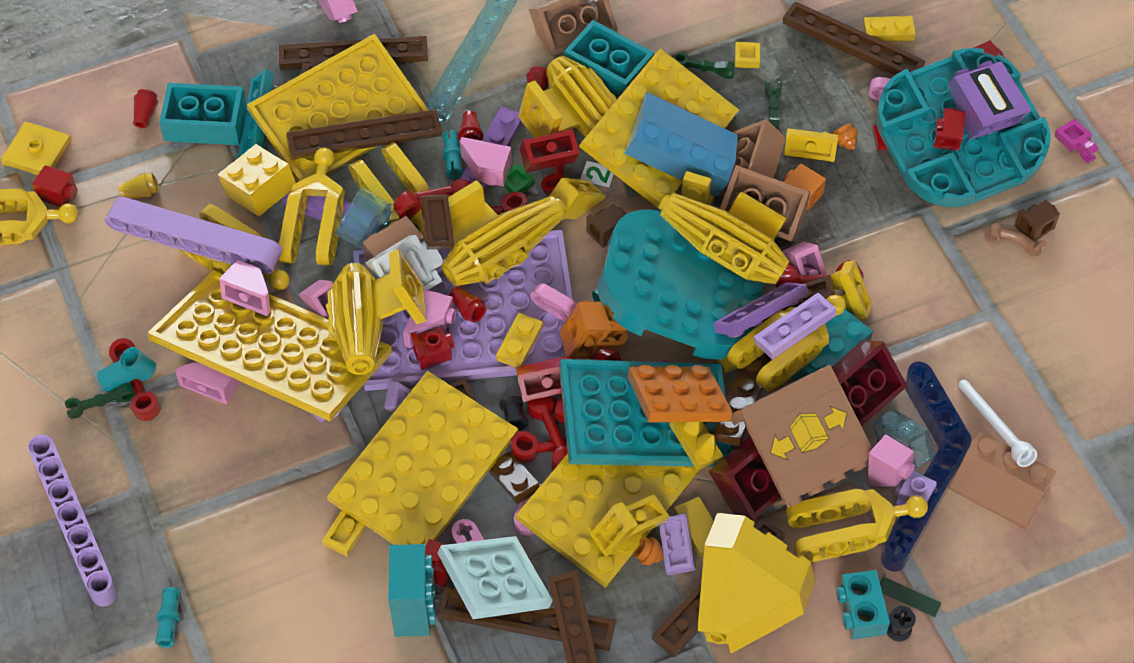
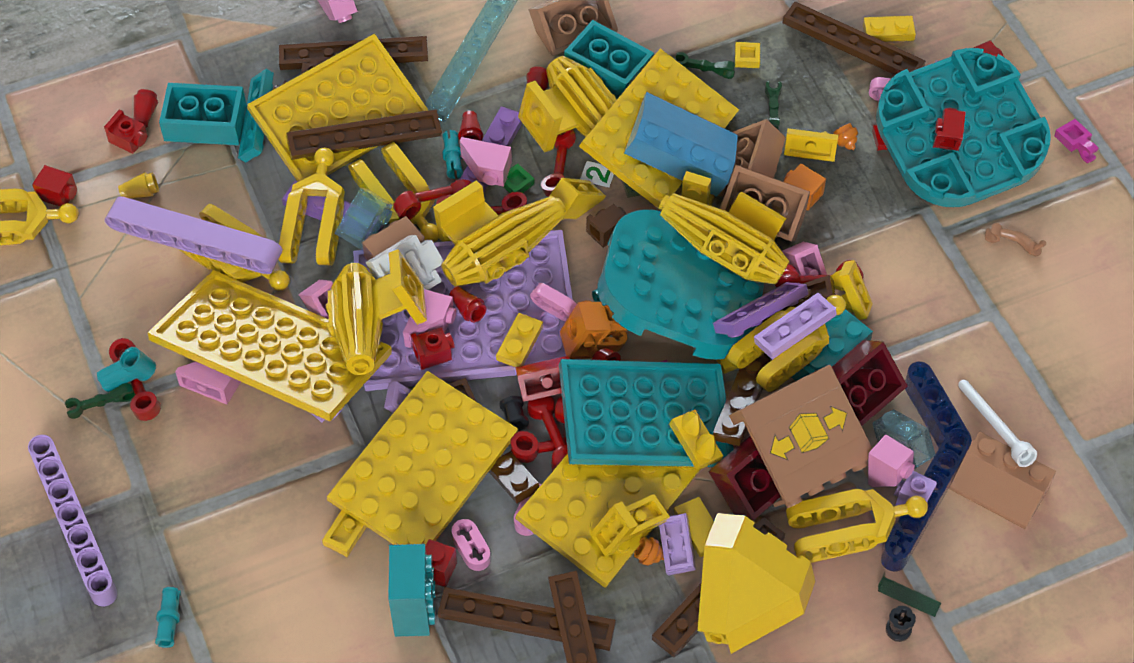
yellow plate [1,121,72,175] -> none
yellow brick [218,144,296,216] -> none
bright pink slope [220,260,270,316] -> none
reddish brown tile [420,195,455,250] -> none
light aqua plate [437,536,553,619] -> none
red brick [519,129,580,173] -> none
orange plate [628,365,732,422] -> none
teal brick [836,570,890,640] -> none
medium lavender slope [948,61,1031,140] -> none
reddish brown brick [1014,200,1060,241] -> none
none -> red brick [104,109,148,154]

